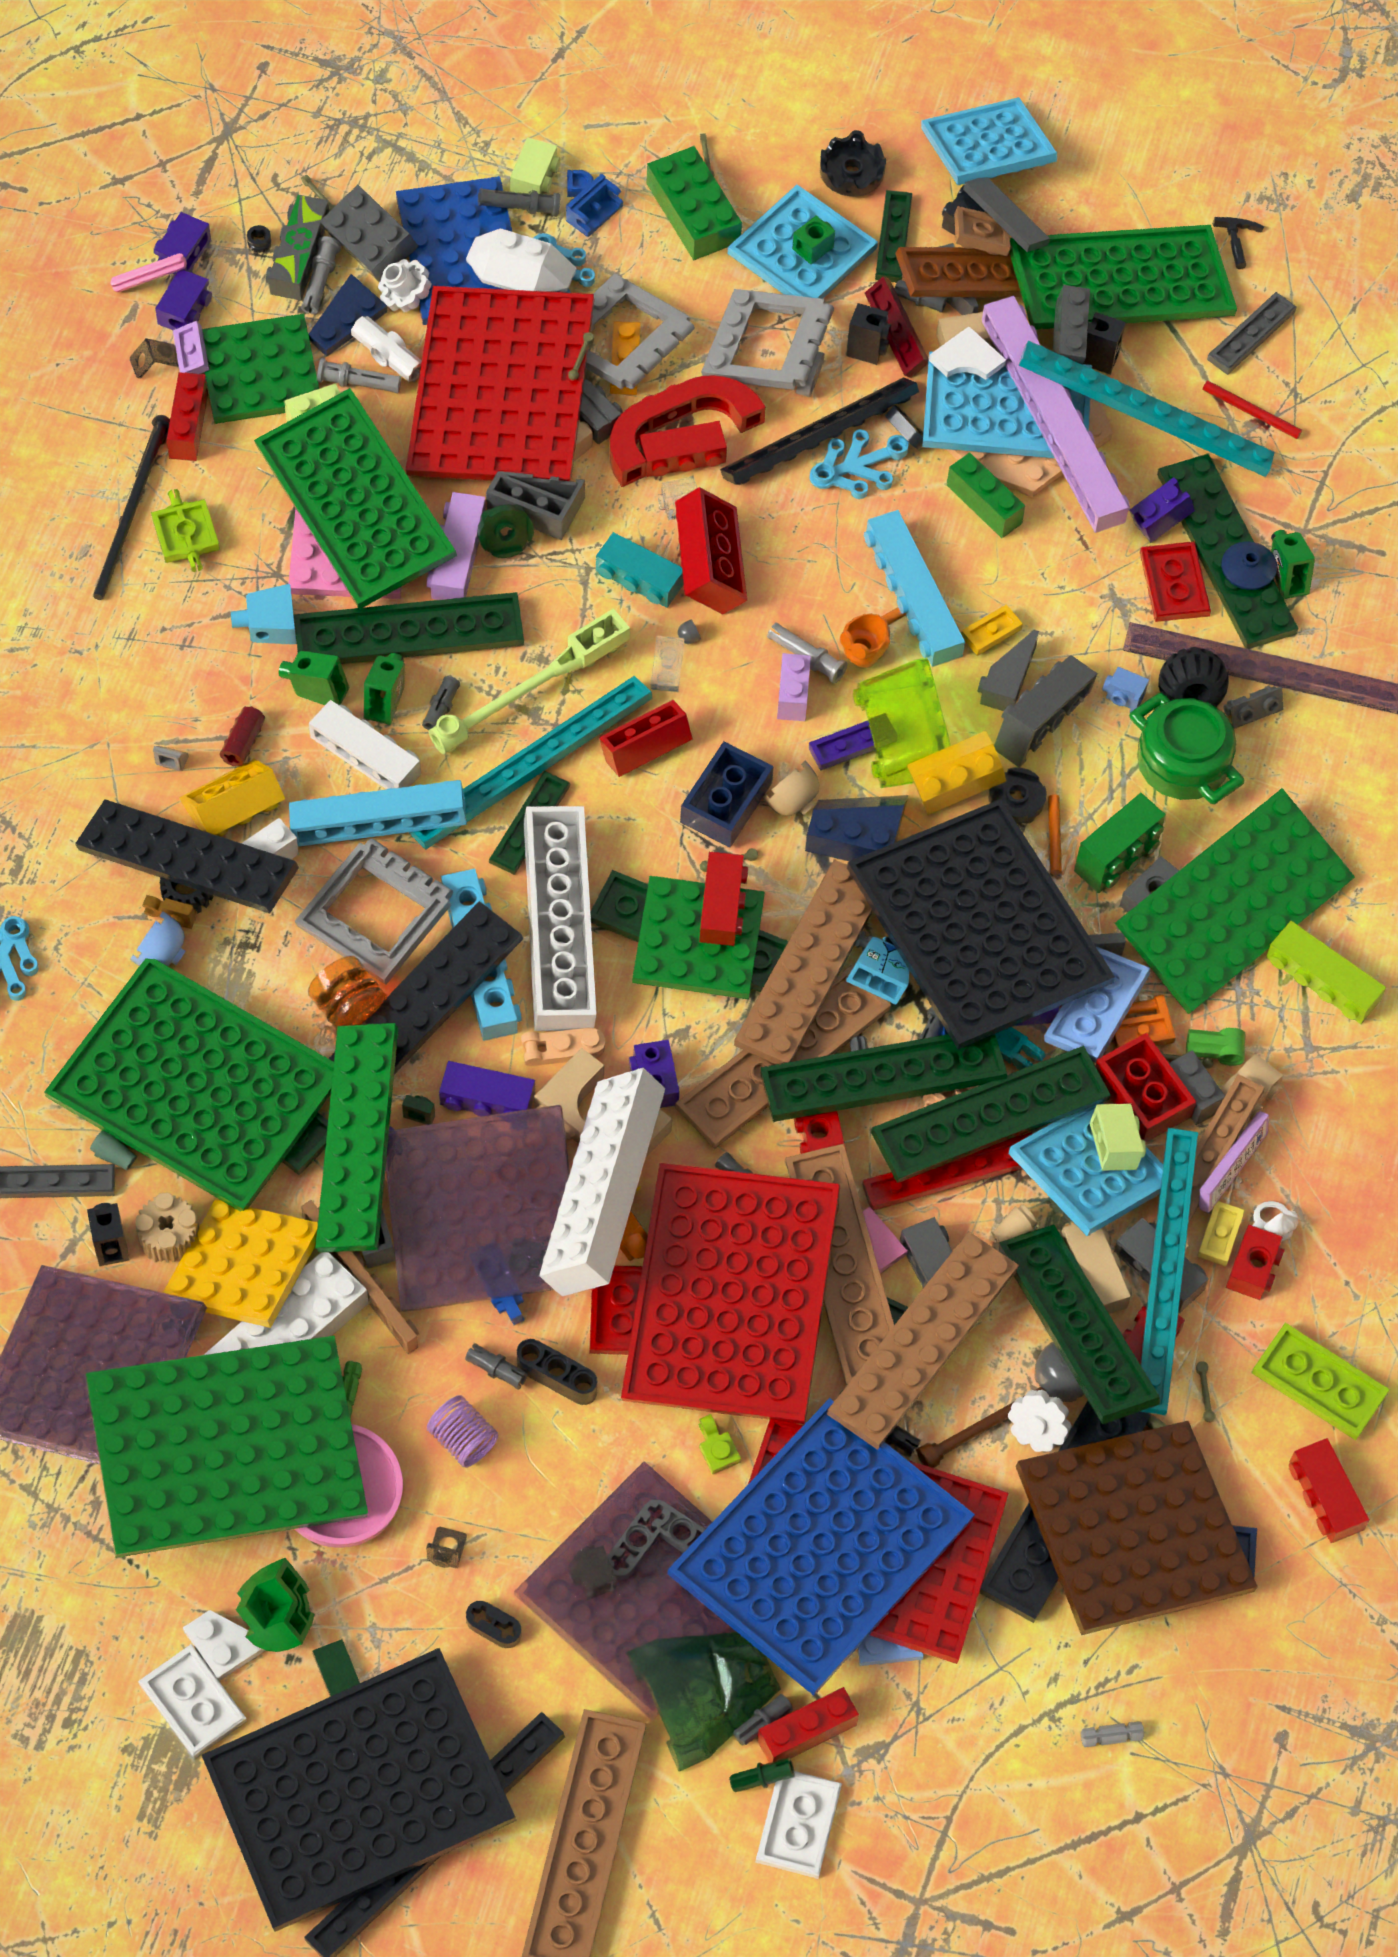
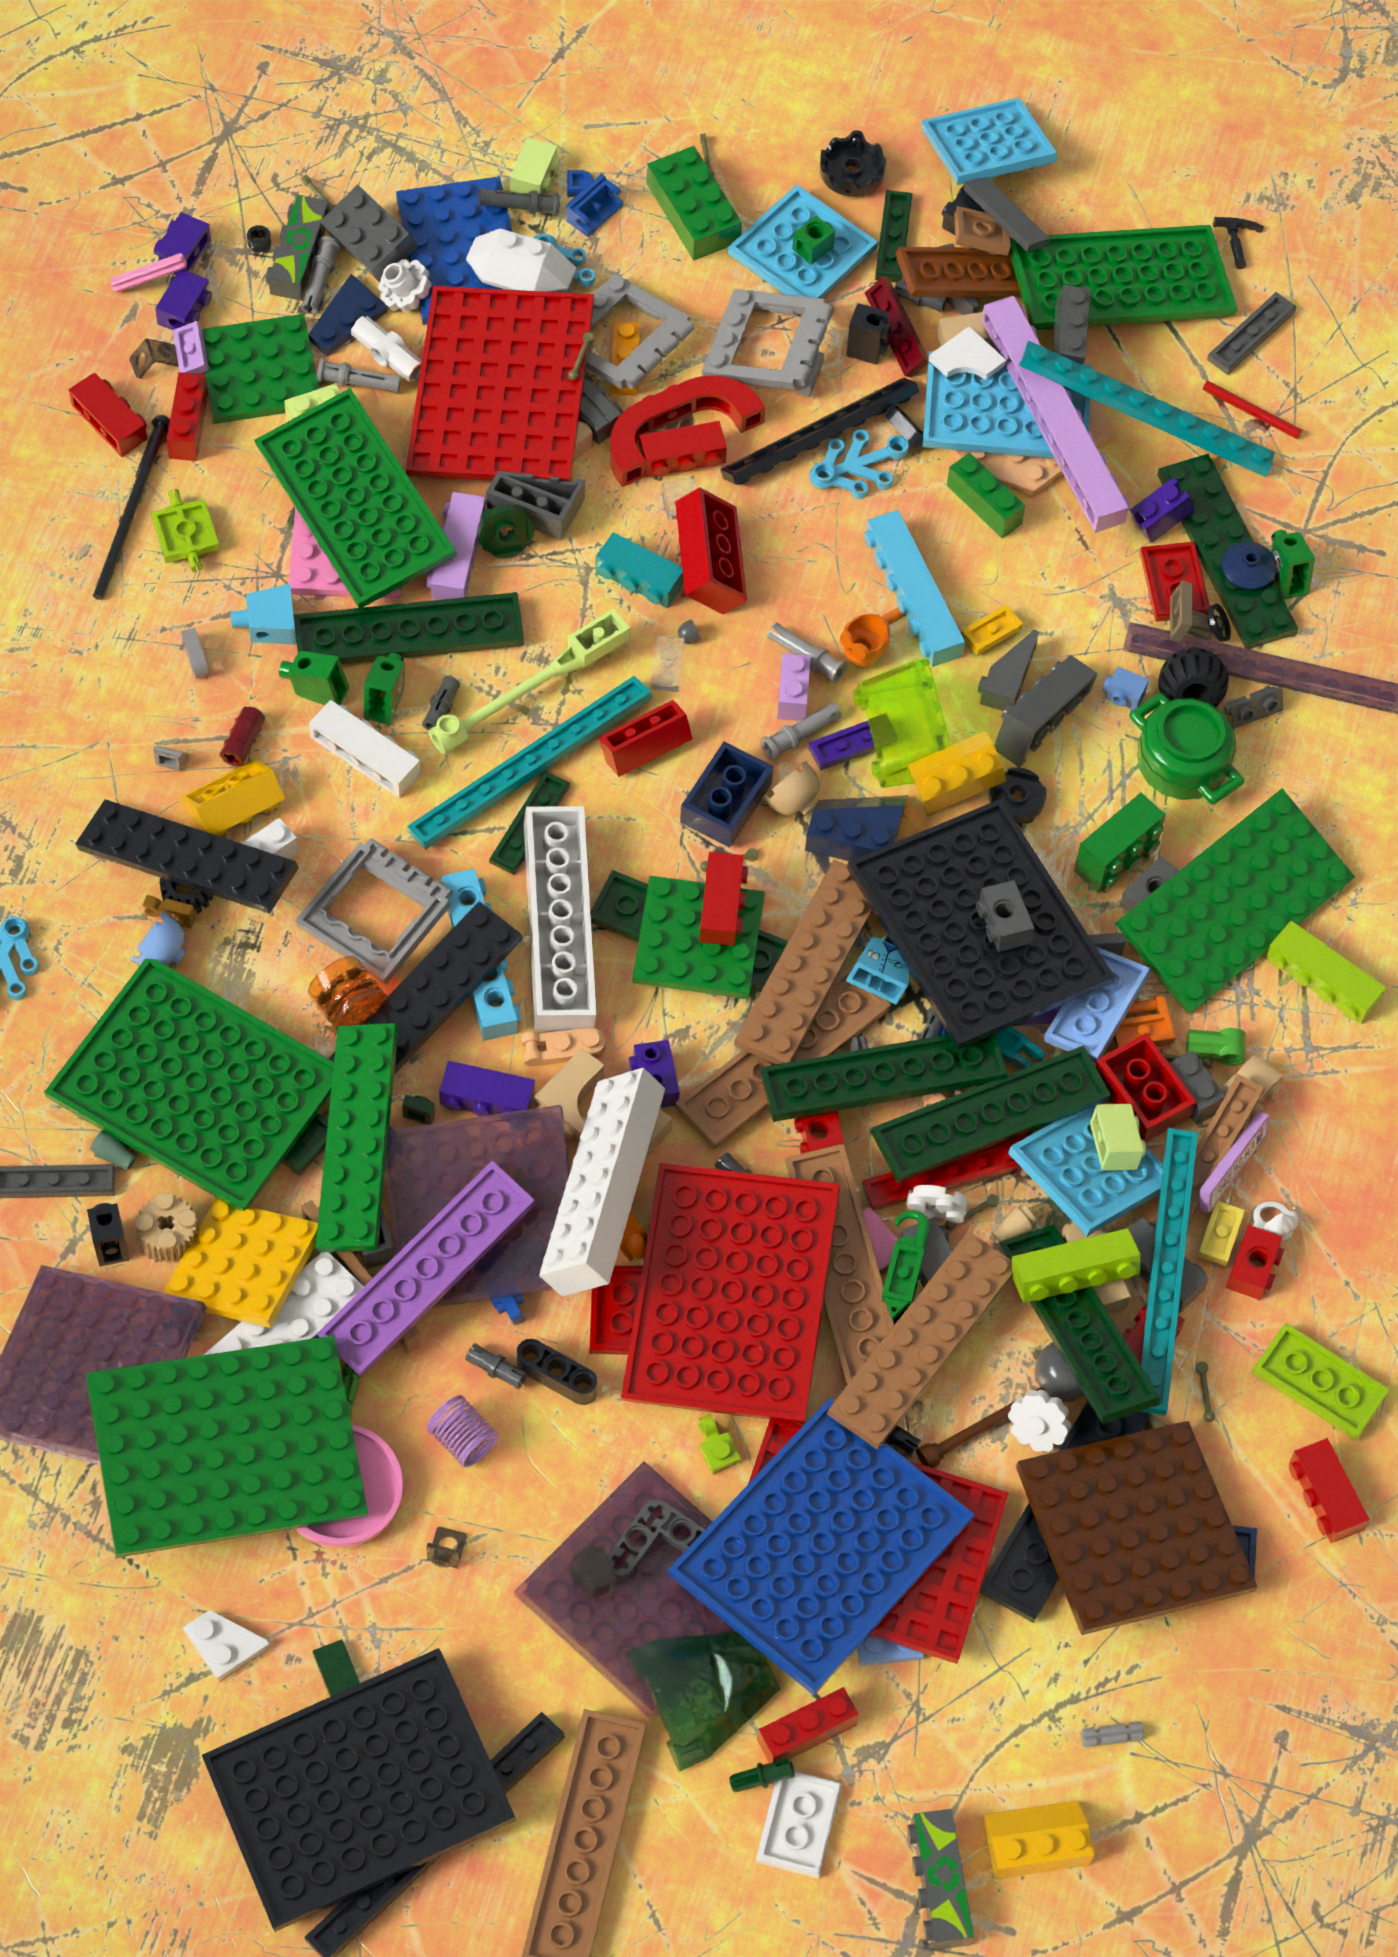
white tile [138,1644,247,1759] -> none
green brick [236,1558,315,1652] -> none
medium azure brick [289,780,467,847] -> none
black beam [466,1601,522,1648] -> none
dark grey axle [733,1694,793,1745] -> none
orange bar [1048,794,1062,875] -> none
black brick [1083,312,1126,375] -> none
none -> red brick [68,372,148,457]
none -> light grey beam [181,628,209,679]
none -> medium lavender plate [317,1161,536,1378]
none -> light grey pin [760,702,842,761]
none -> green plate [882,1210,930,1320]
none -> white plate [907,1185,968,1224]
none -> dark grey brick [907,1809,974,1950]
none -> olive hinge [945,1194,999,1231]
none -> dark grey brick [976,880,1034,952]
none -> yellow slope [982,1801,1094,1879]
none -> lime brick [1012,1228,1141,1303]
none -> dark tan piece [1170,580,1231,643]

